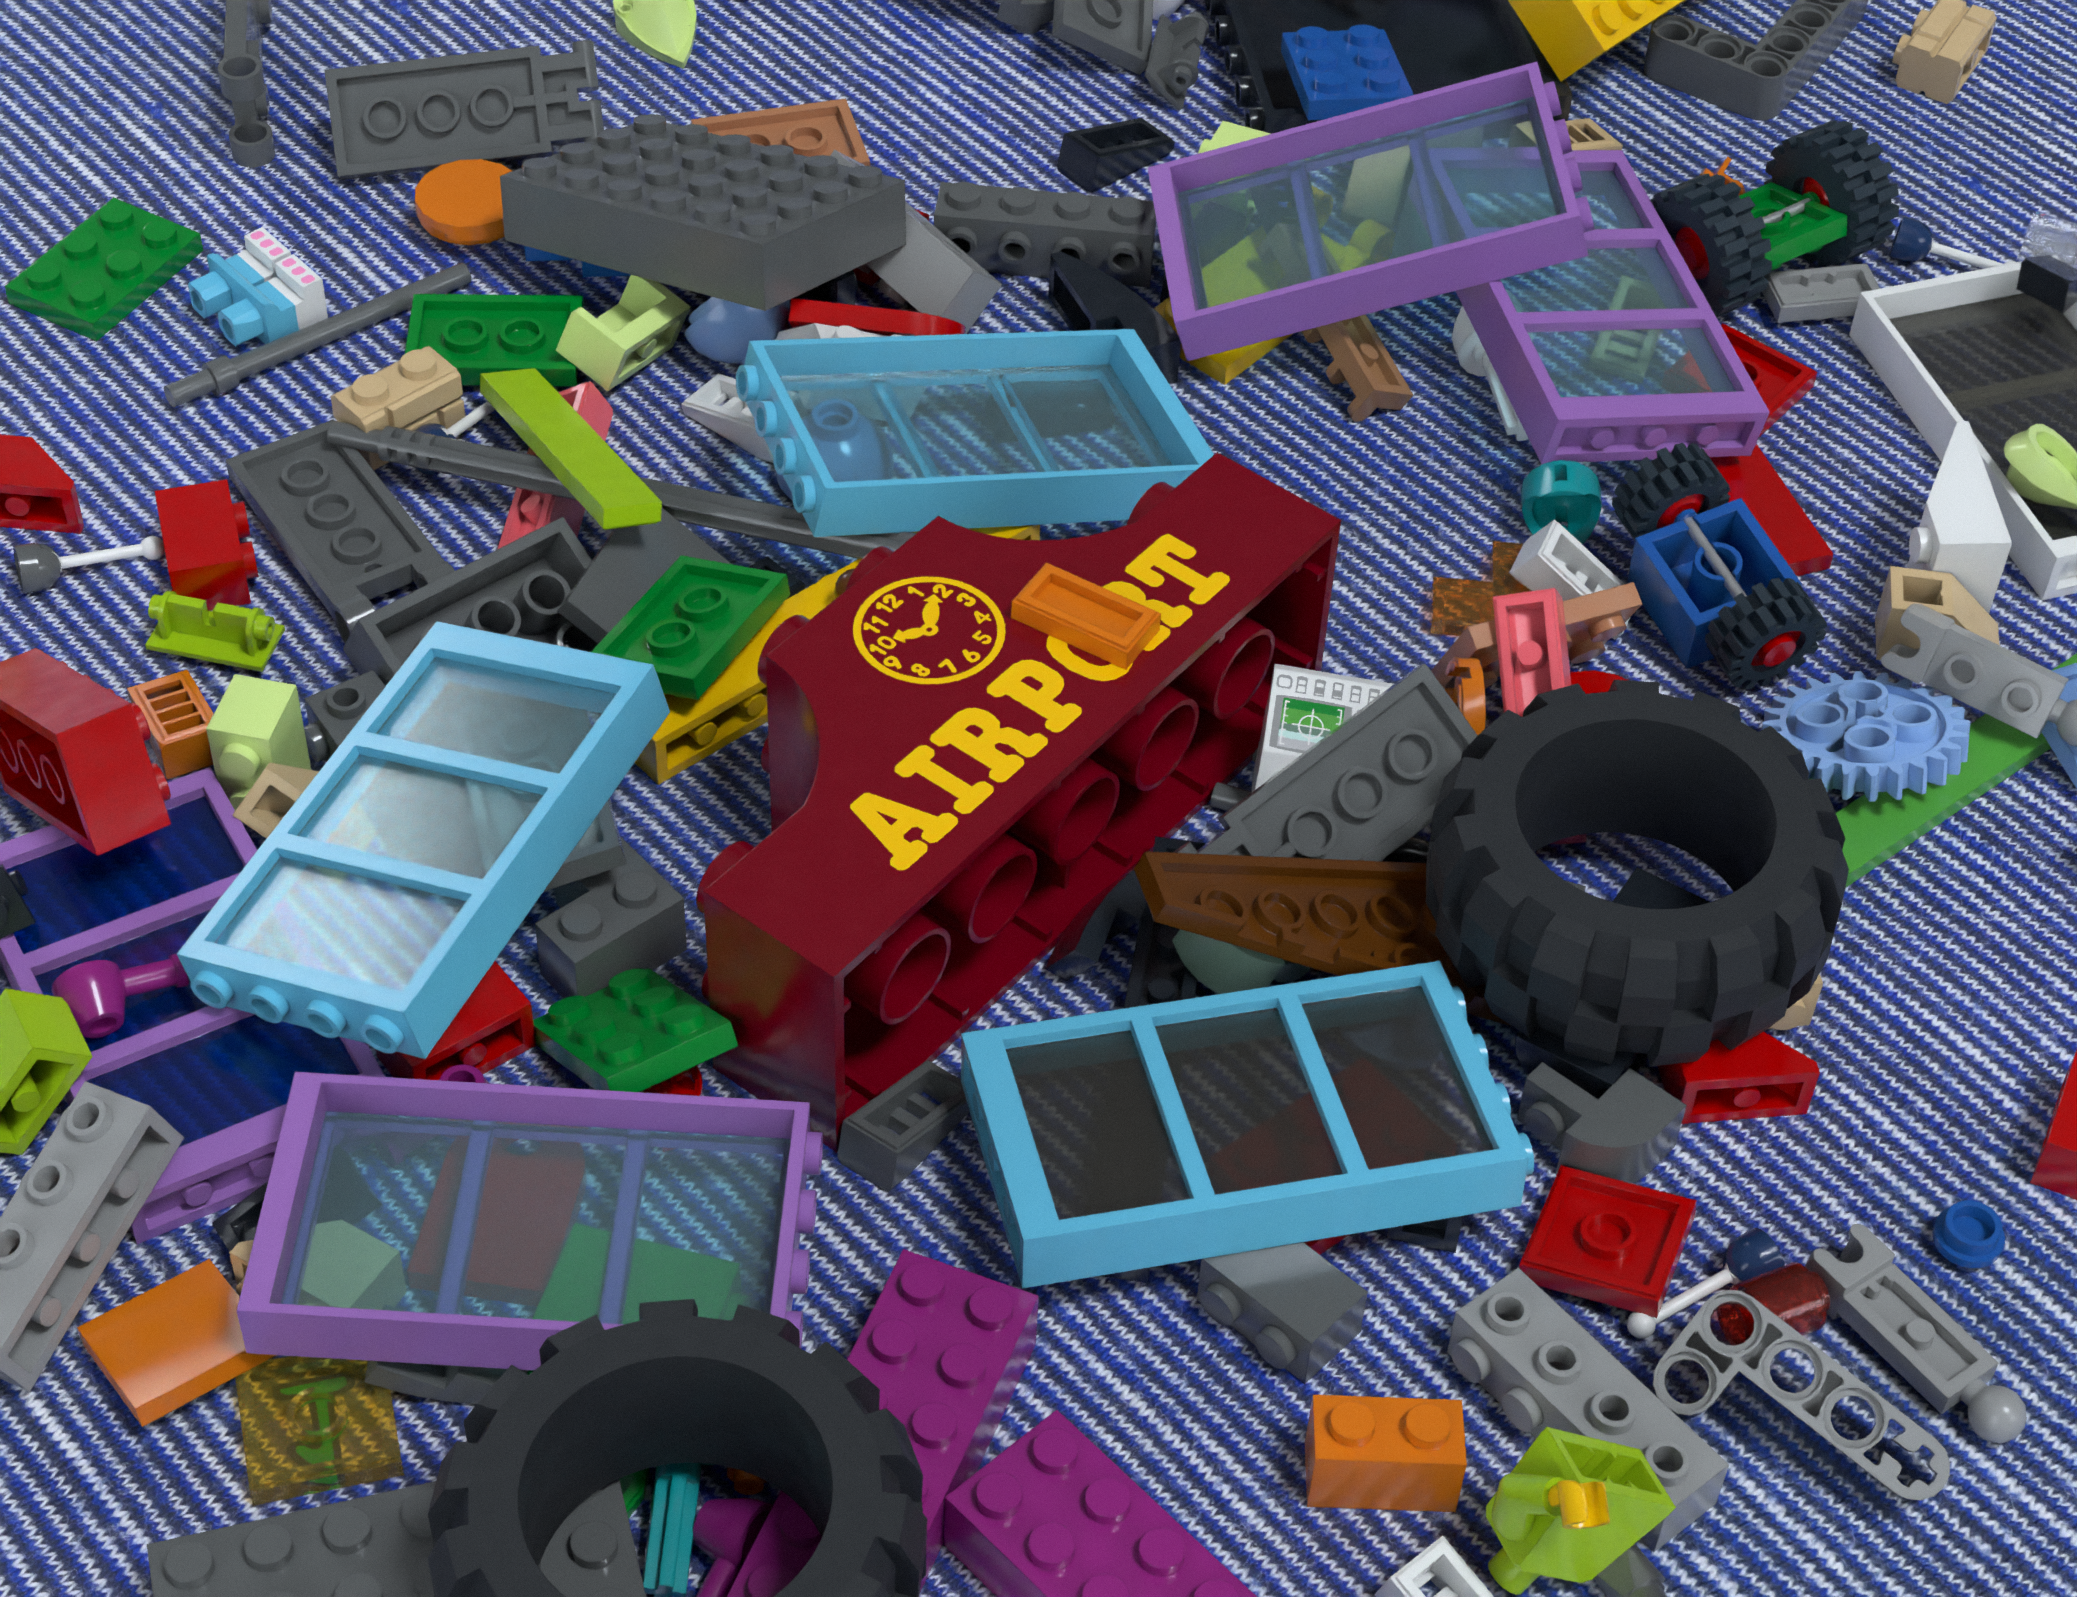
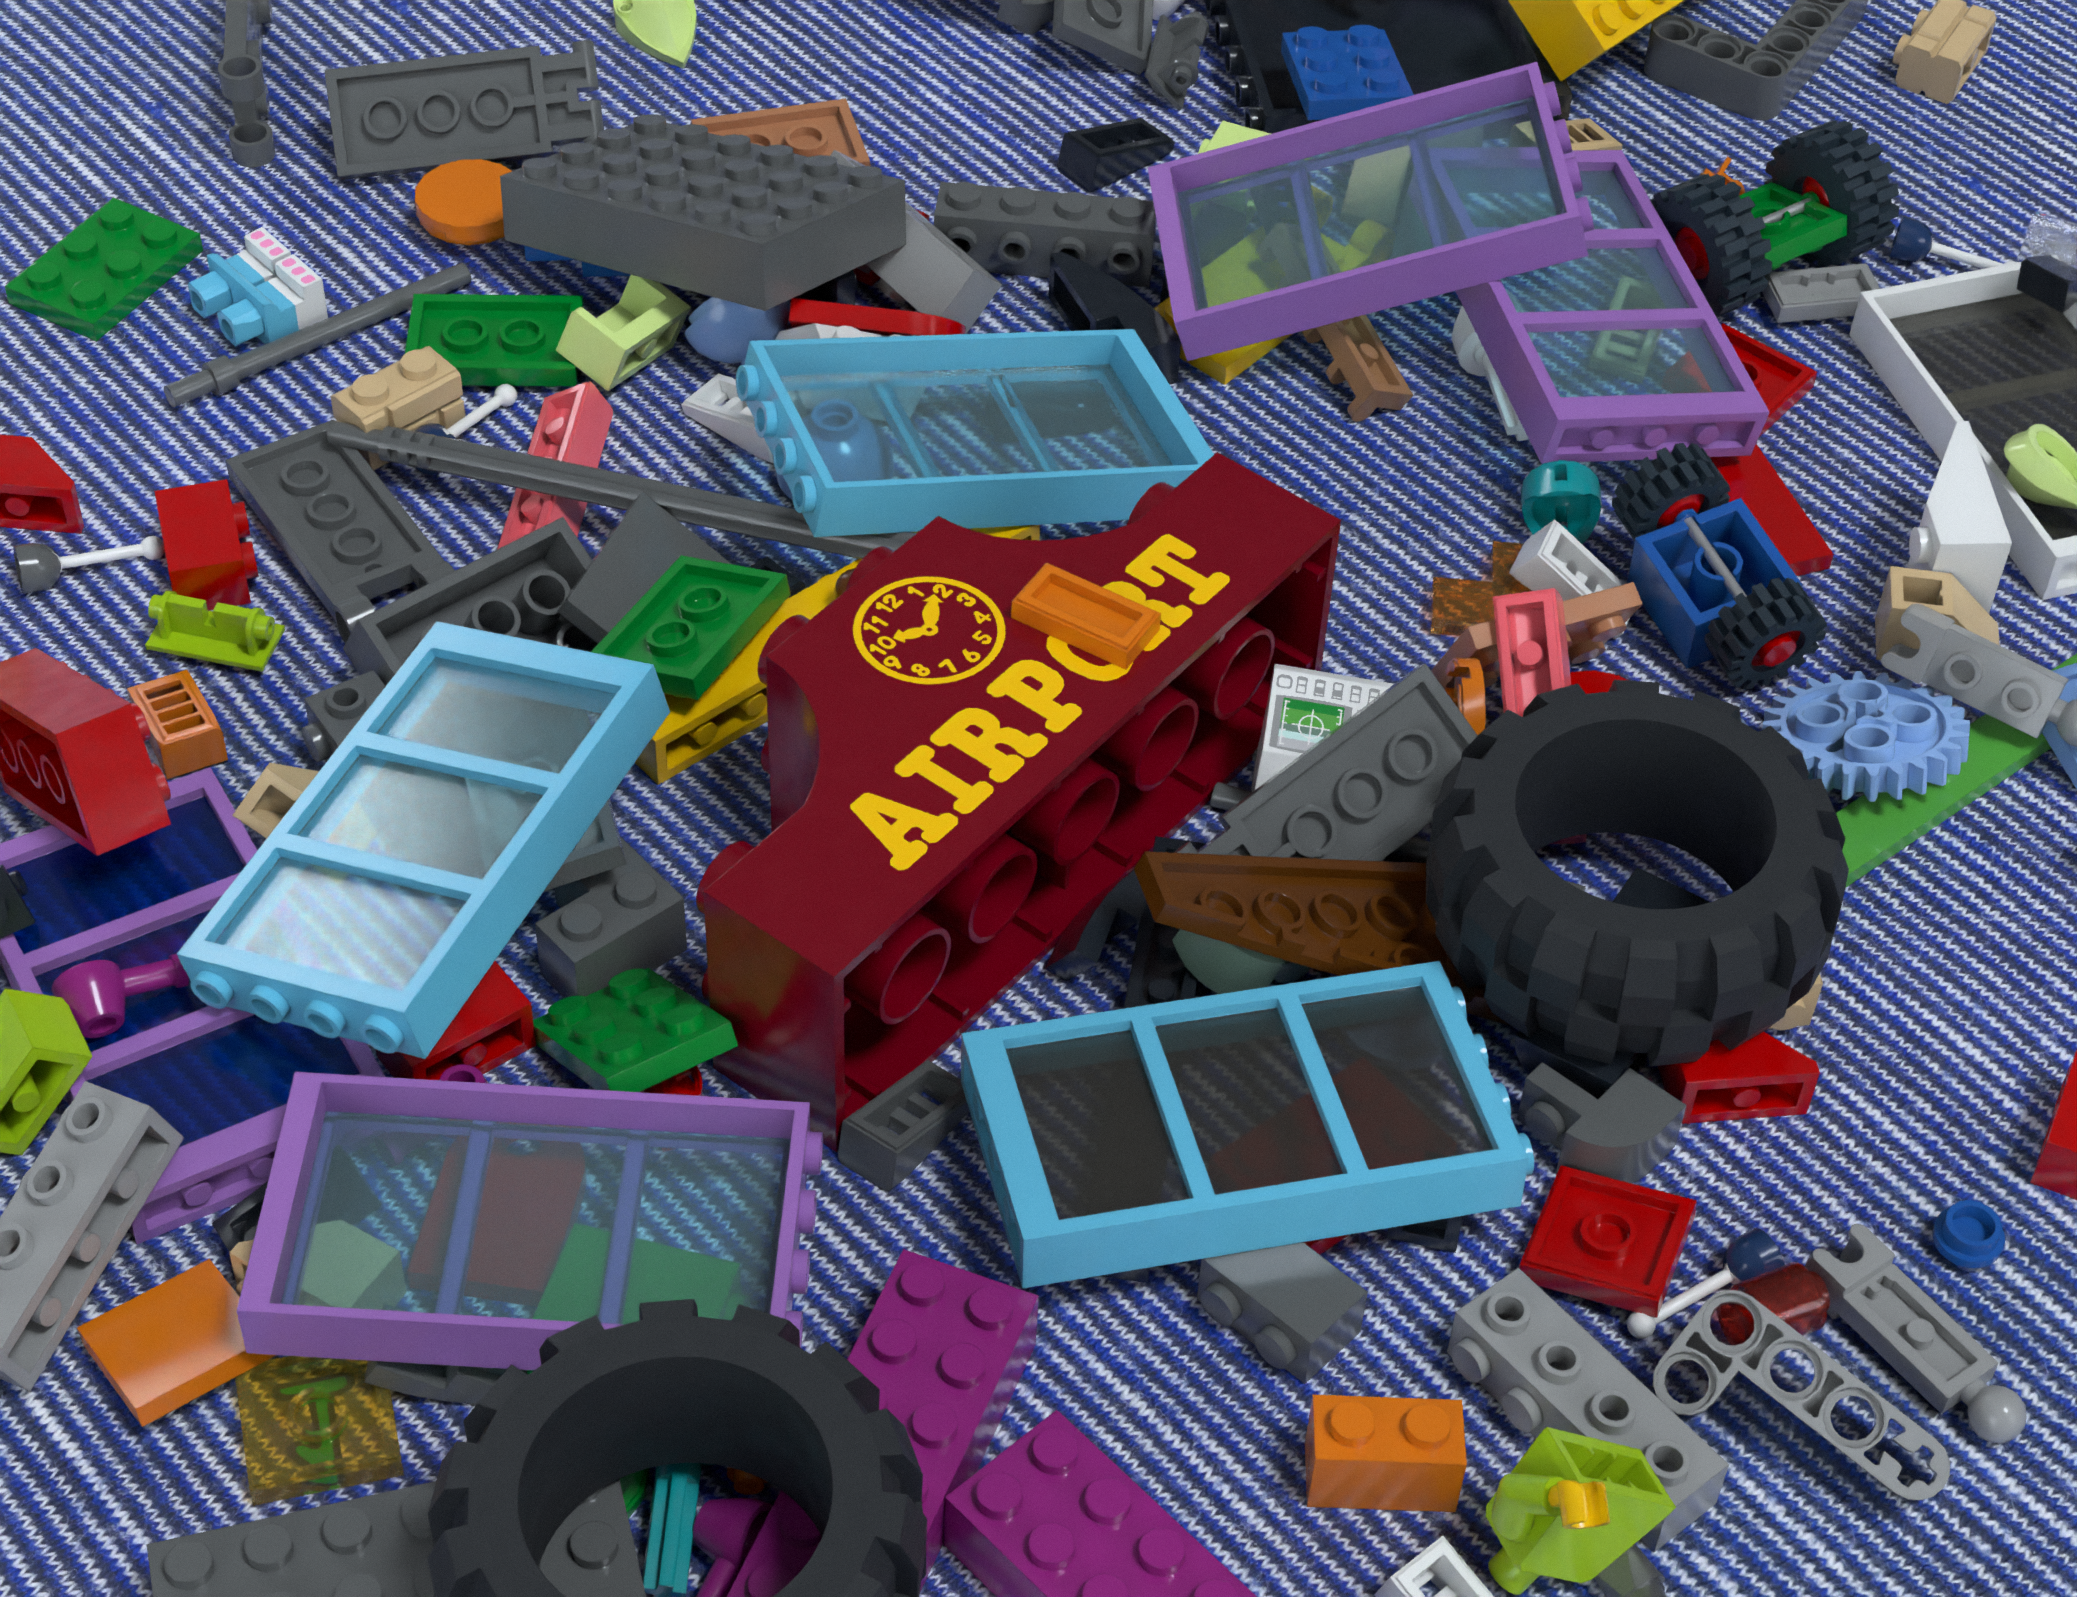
yellowish green brick [206,674,311,811] -> none
lime tile [480,368,662,530] -> none

